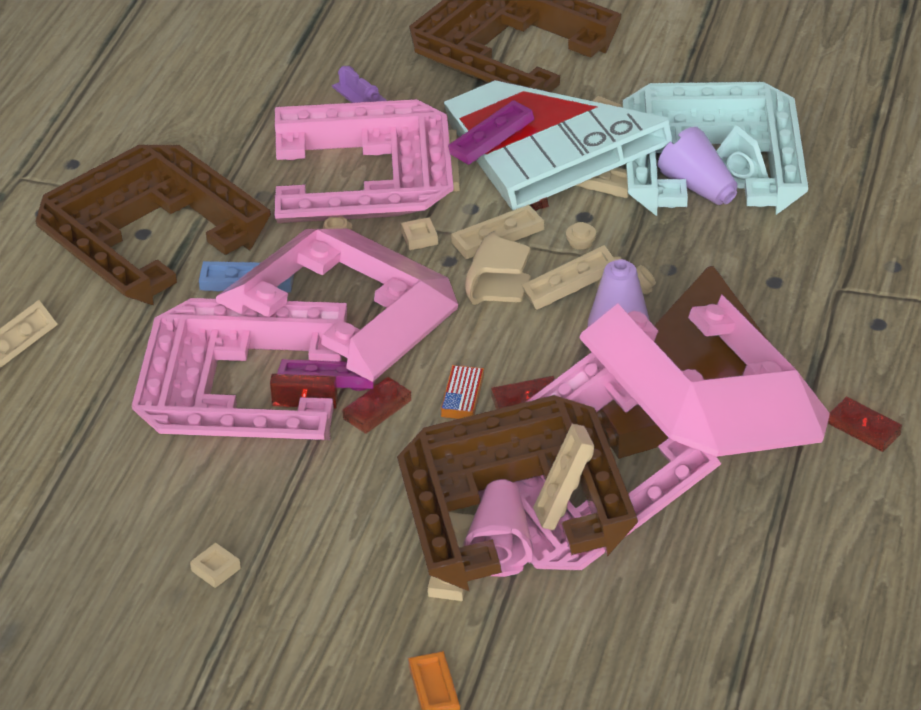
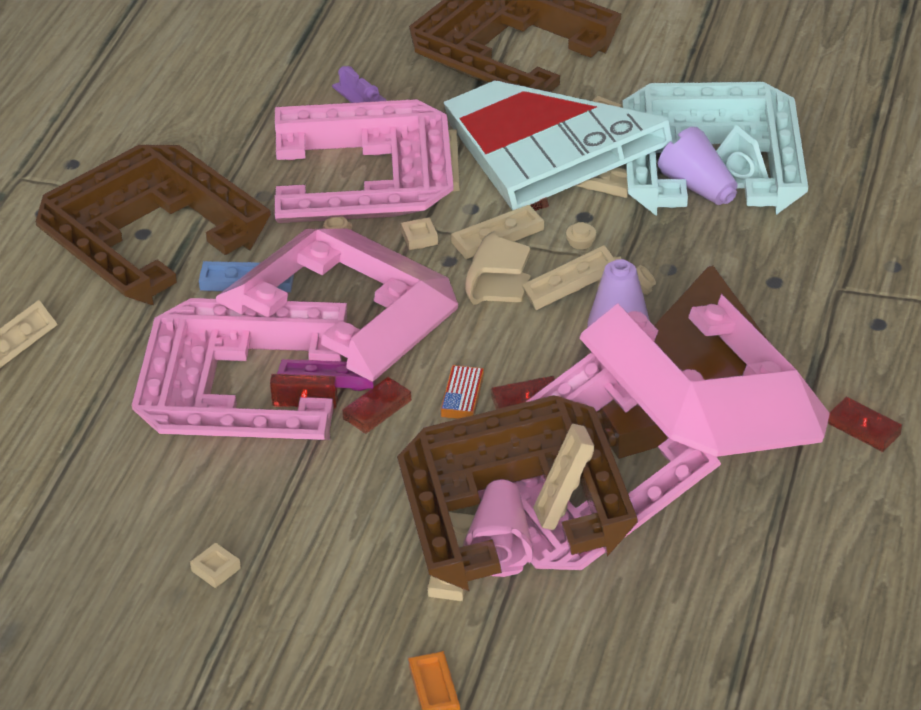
magenta plate [448,100,534,165] -> none

